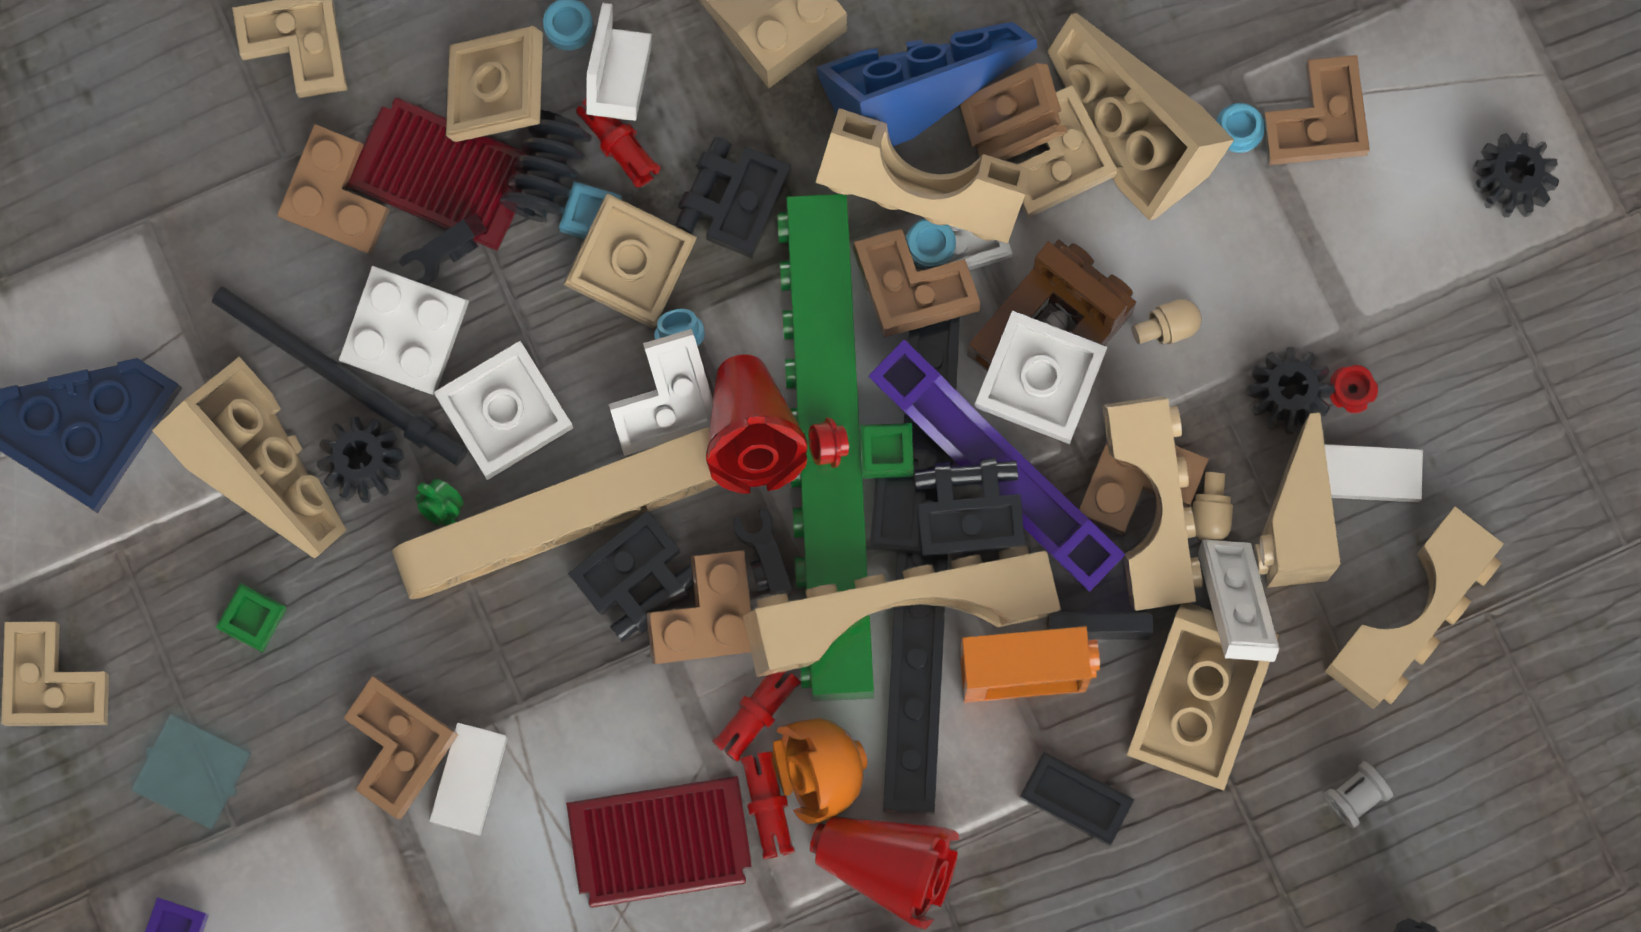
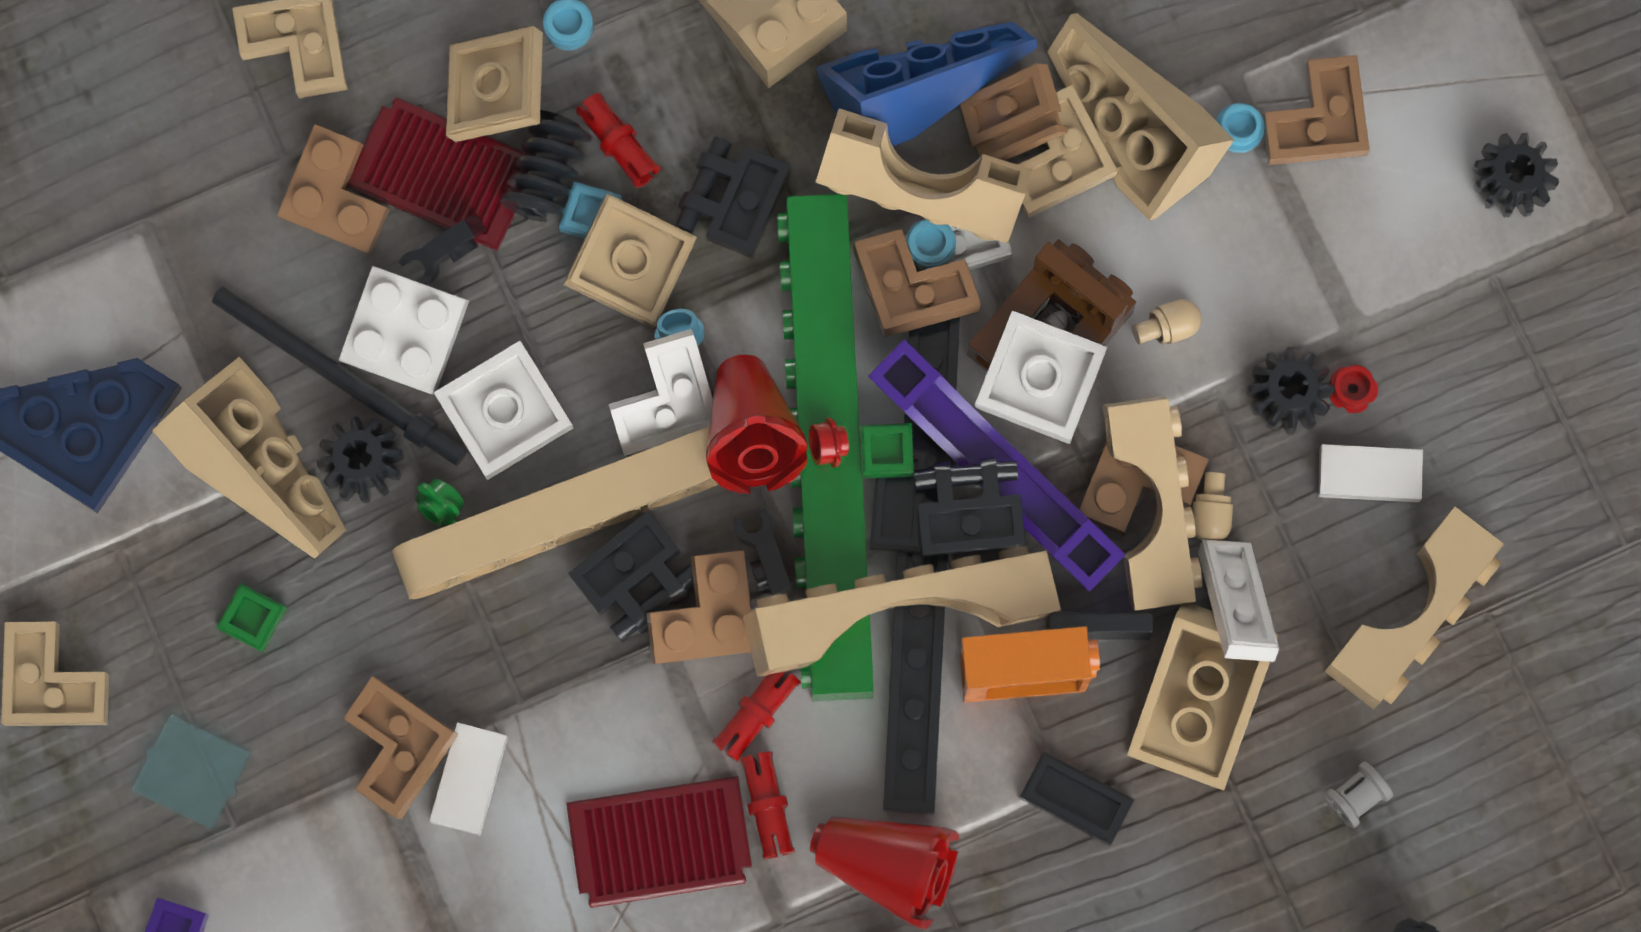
white panel [587,3,651,121] -> none
orange cylinder [773,718,867,824] -> none
tan slope [1254,413,1340,588] -> none

